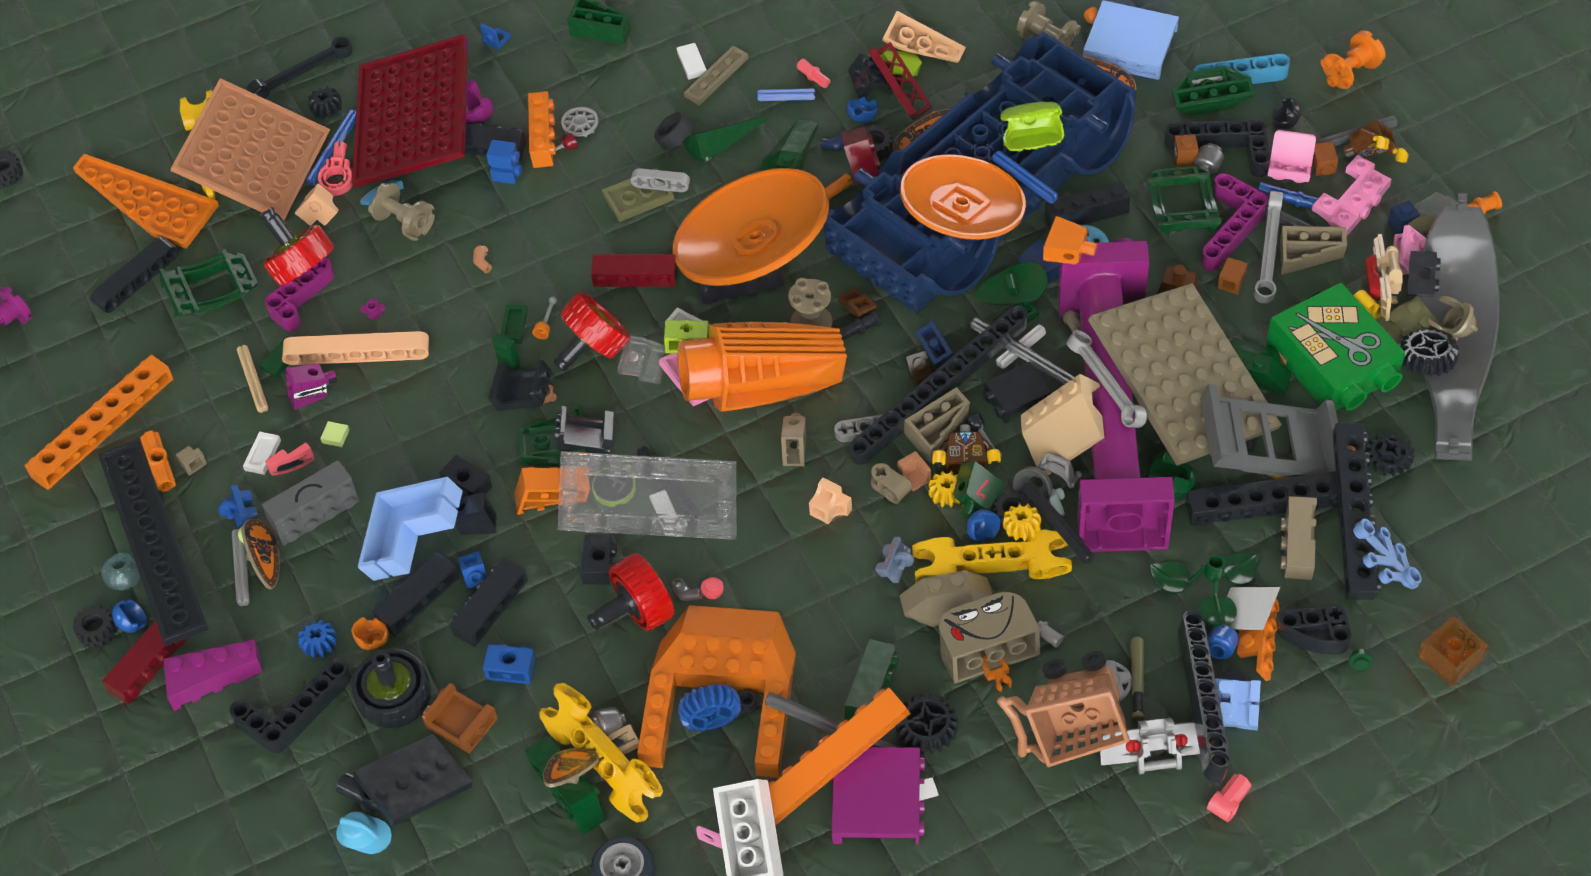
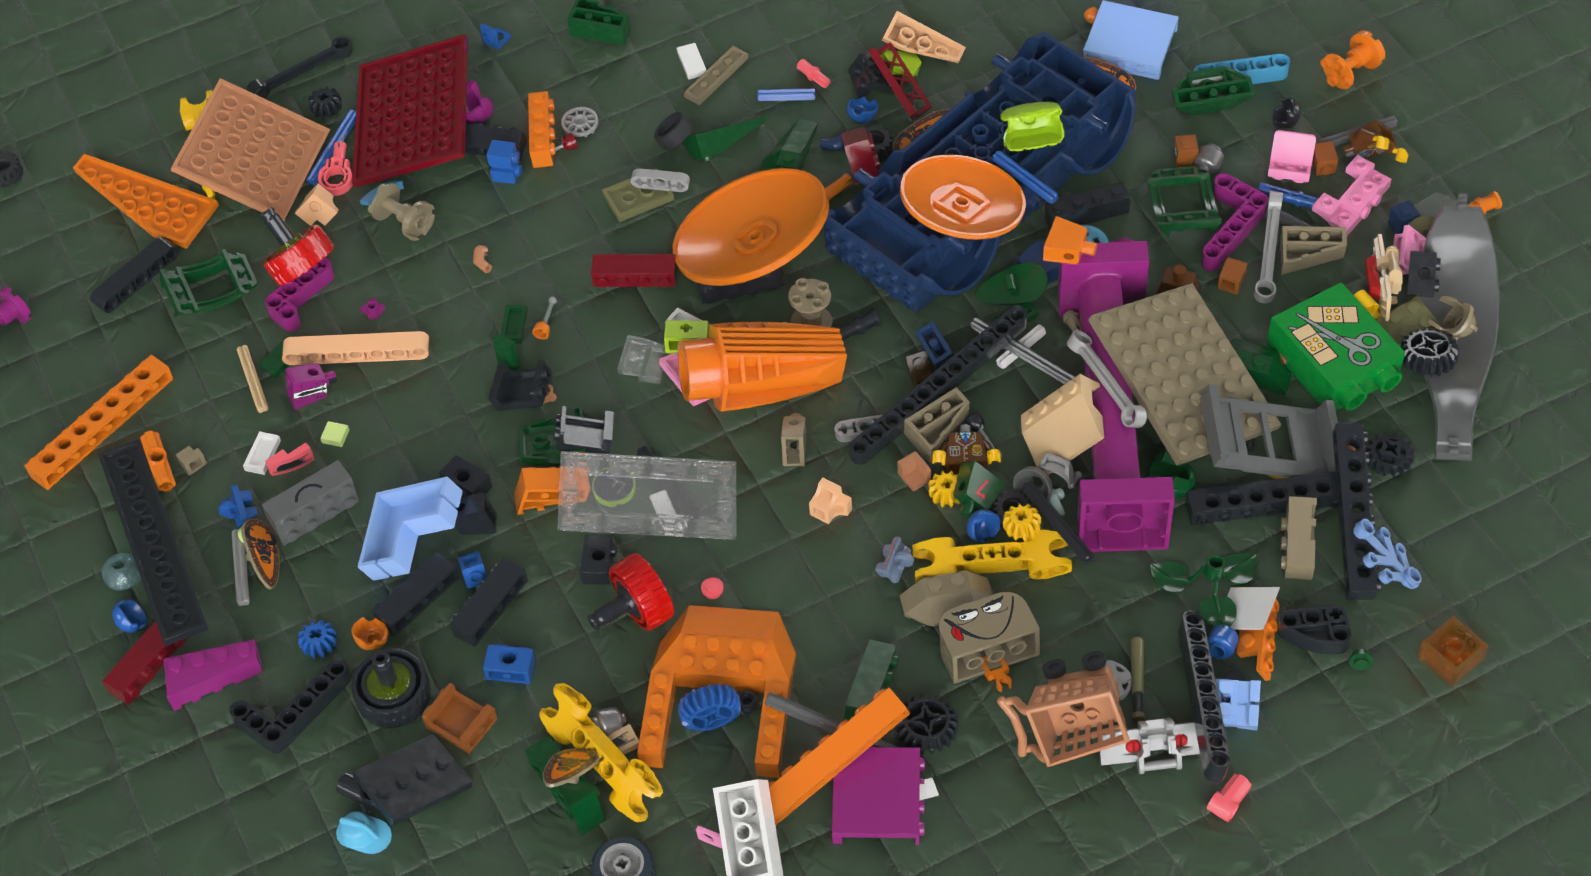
black tyre [72,605,117,648] -> none
red wheel [554,292,630,371] -> none
flat silver arm [671,578,703,601] -> none
reddish brown slope [838,287,877,317] -> none
dark tan piece [871,463,913,504] -> none
black panel [983,361,1052,424] -> none
dark tan piece [1017,1,1081,49] -> none
light grey pin [1037,621,1064,648] -> none
black beam [1164,119,1270,177] -> none

